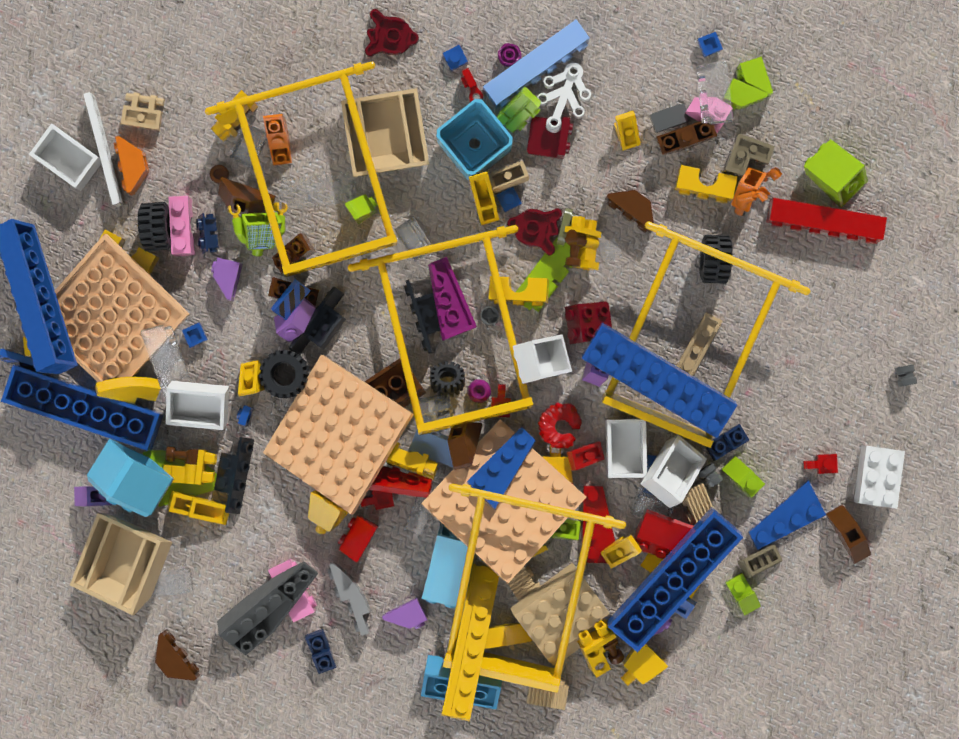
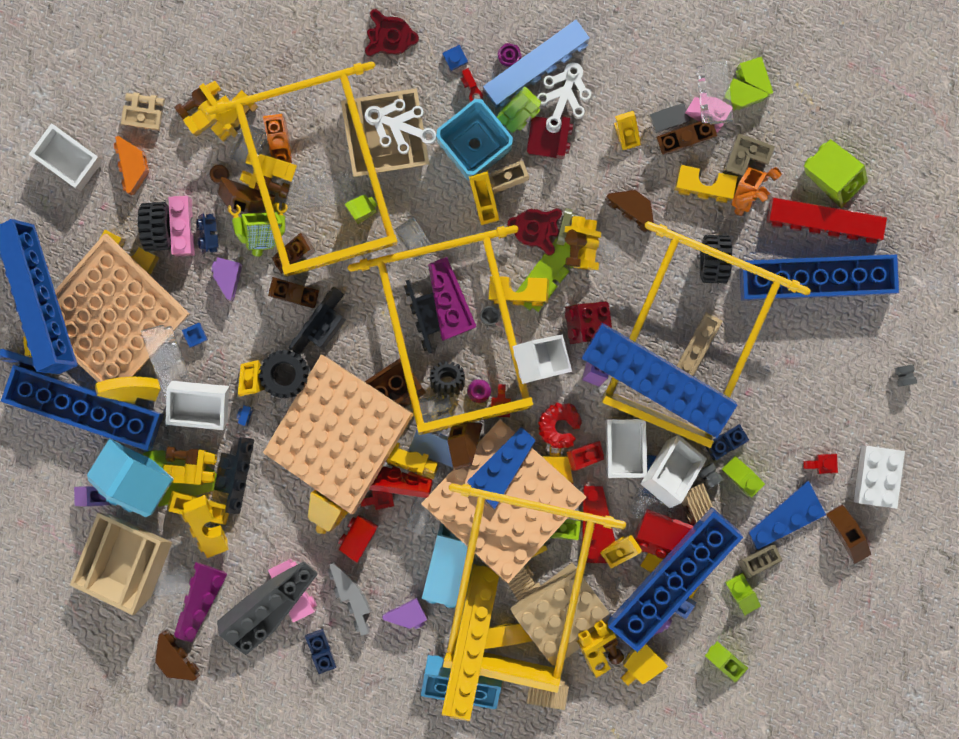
white tile [83,92,123,207] -> none
blue tile [271,279,311,320] -> none
medium lavender slope [274,298,316,343] -> none
blue plate [496,187,522,212] -> none
blue plate [697,32,723,58] -> none
none -> yellow hips [174,81,230,137]
none -> magenta wing [174,562,227,643]
none -> yellow arch [181,495,229,558]
none -> yellow hips [240,153,297,199]
none -> white plant [365,99,436,154]
none -> lime slope [705,641,748,682]
none -> blue brick [739,254,899,301]

